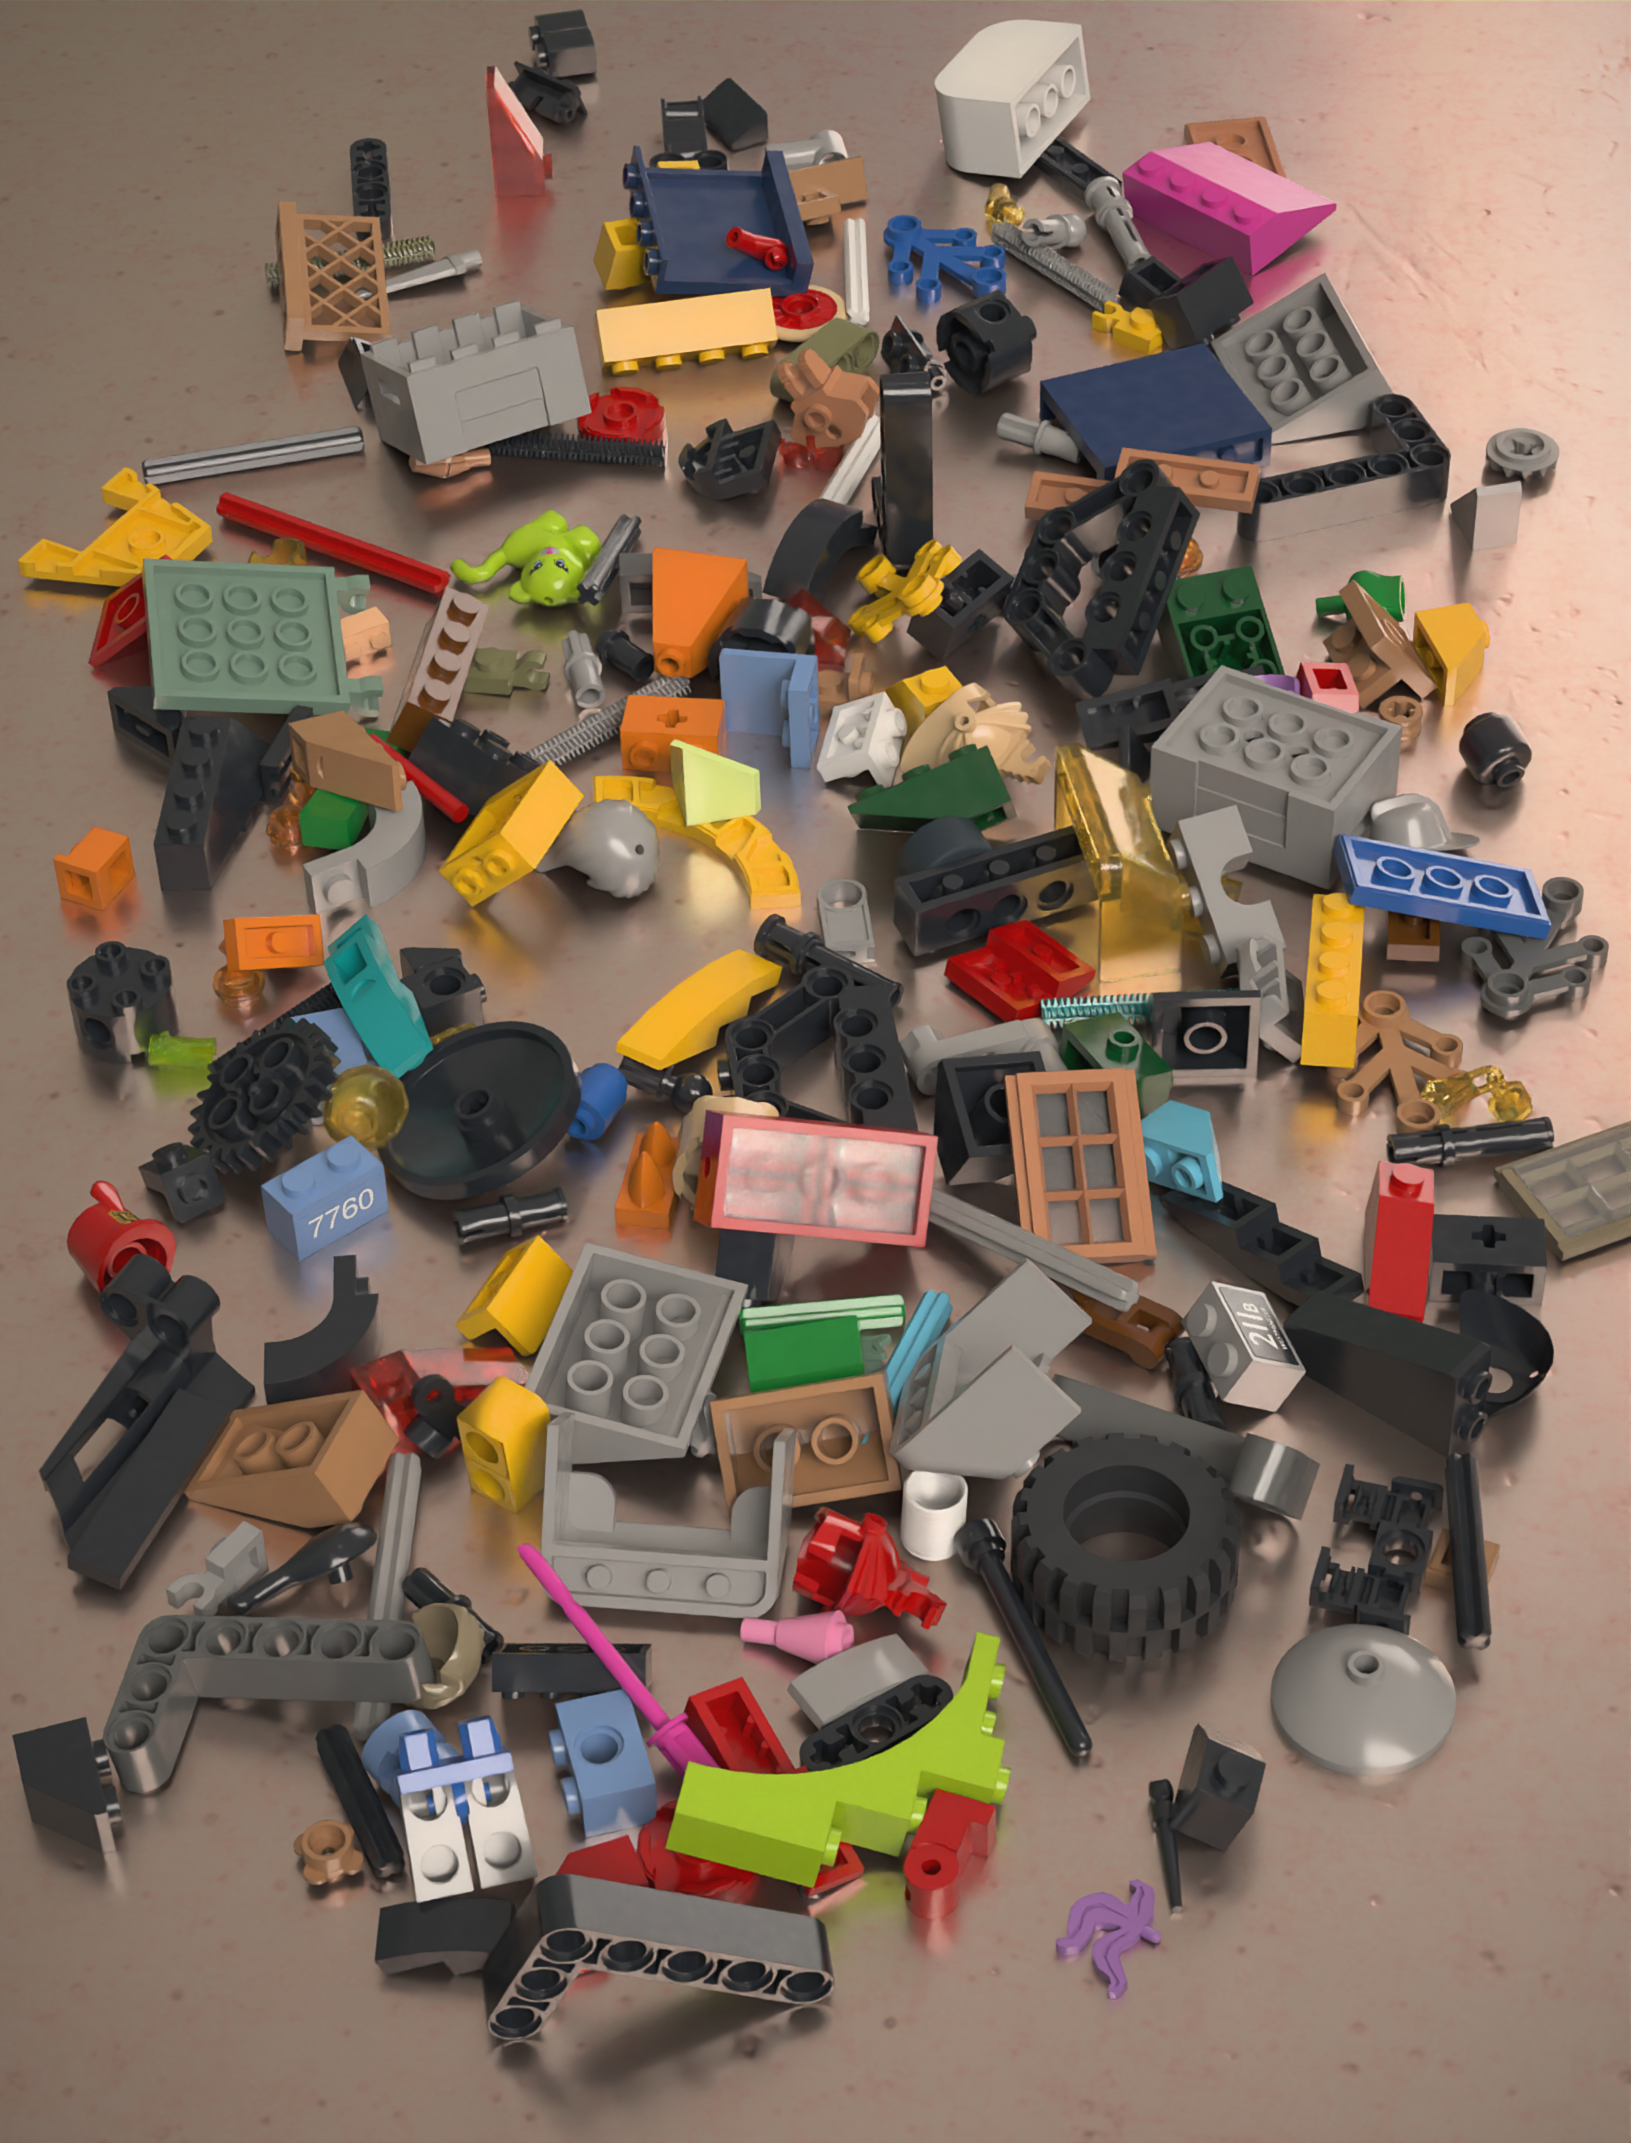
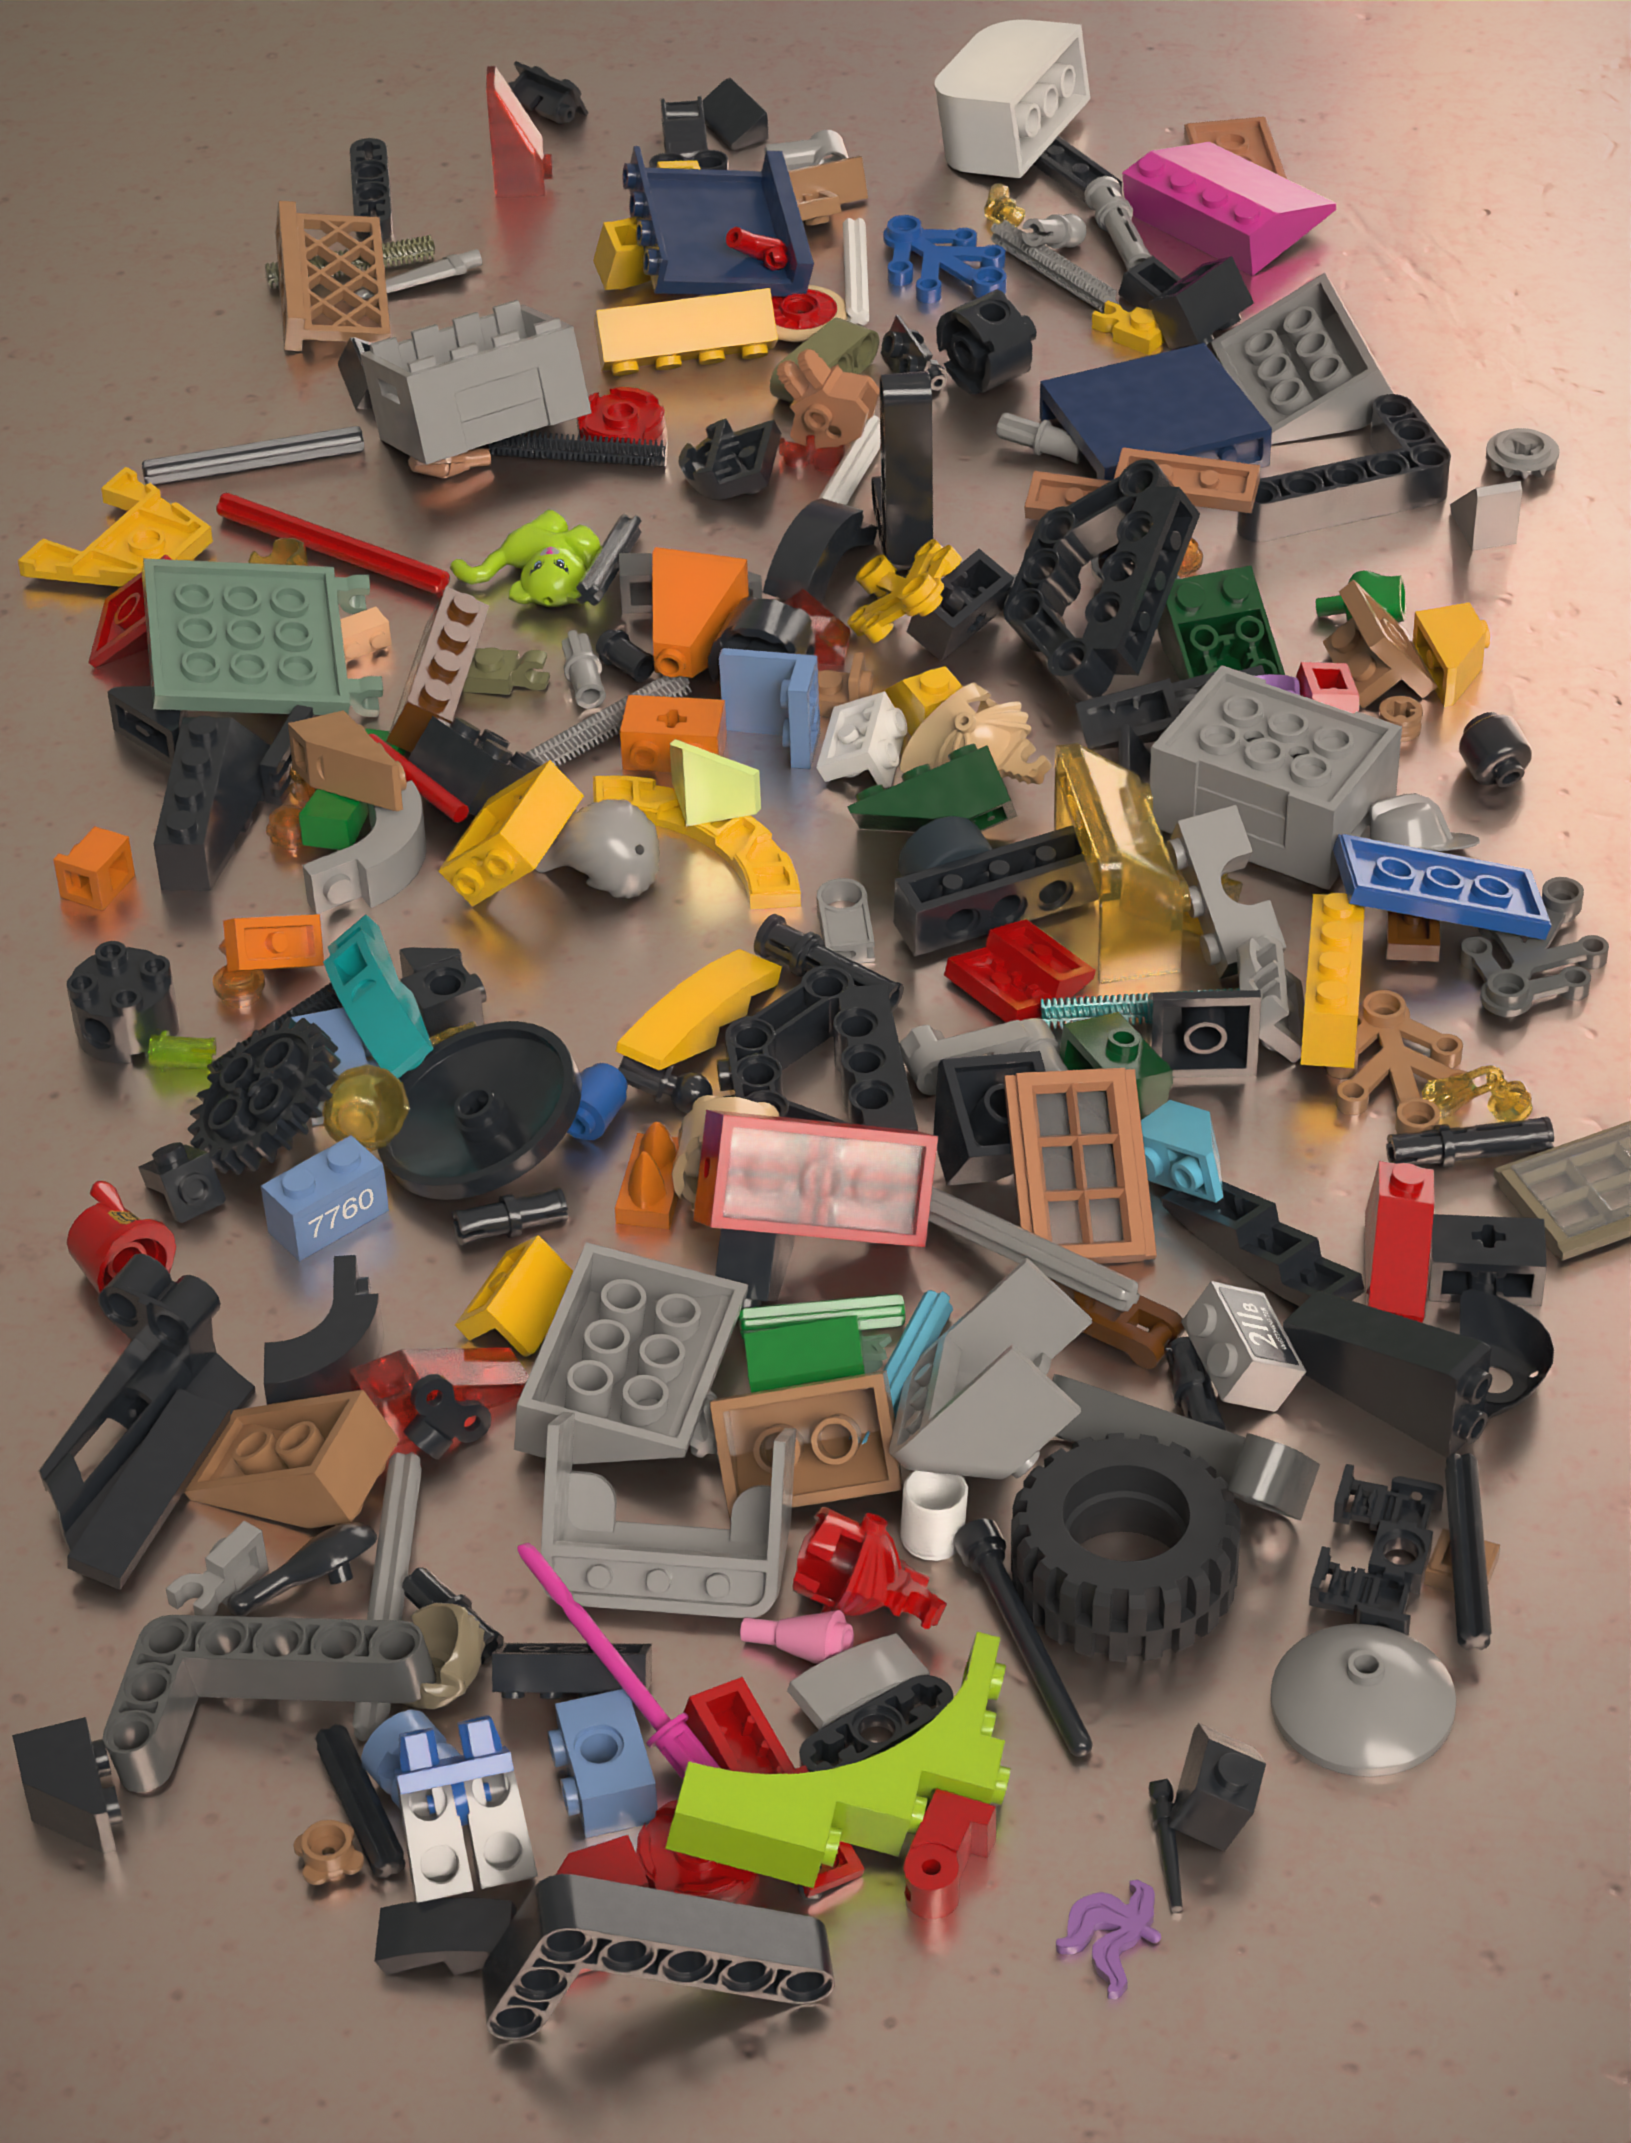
yellow piece [457,1376,551,1513] -> none
black brick [528,9,597,78] -> none

